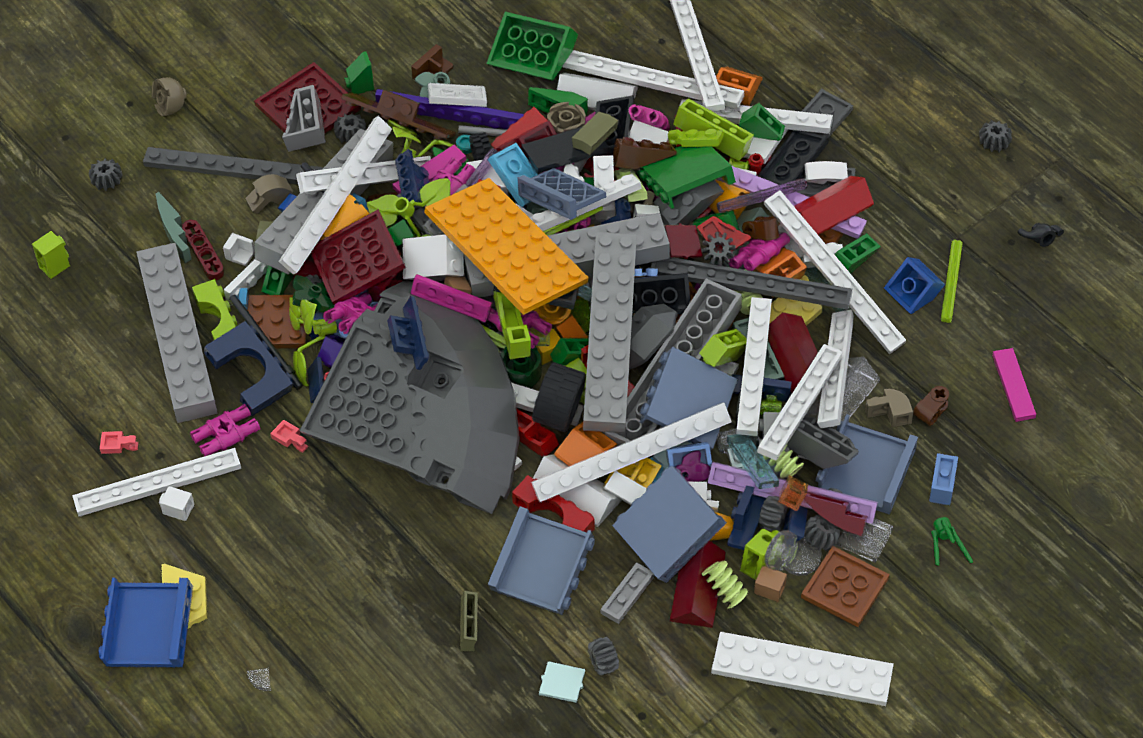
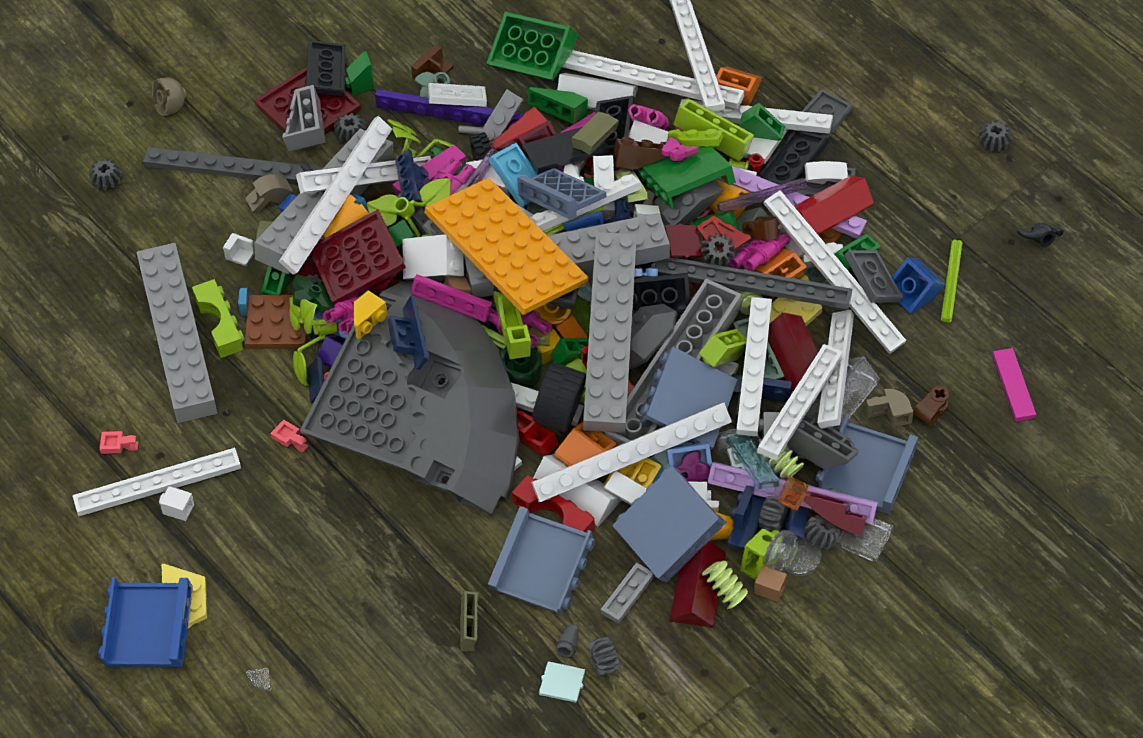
lime brick [32,231,70,279] -> none
sand green slope [156,192,192,263] -> none
dark red beam [182,220,224,281] -> none
dark pink pin [190,404,261,457] -> none
dark blue arch [204,321,293,417] -> none
white plate [224,259,268,305] -> none
black bar [229,294,303,390] -> none
reddish brown bracket [341,90,456,141] -> none
teal tile [456,135,472,154] -> none
dark tan cylinder [547,102,586,134] -> none
white plate [712,632,893,706] -> none
clear neon green gear [760,395,782,415] -> none
dark orange plate [801,546,890,627] -> none
medium blue panel [929,453,958,505] -> none
green plant [931,517,973,566] -> none
none -> black tile [306,40,346,97]
none -> yellow slope [354,290,388,339]
none -> light grey plate [480,89,524,148]
none -> dark grey cone [555,624,579,657]
none -> blue tile [563,211,604,232]
none -> dark pink animal [662,138,699,161]
none -> dark grey tile [845,250,903,303]

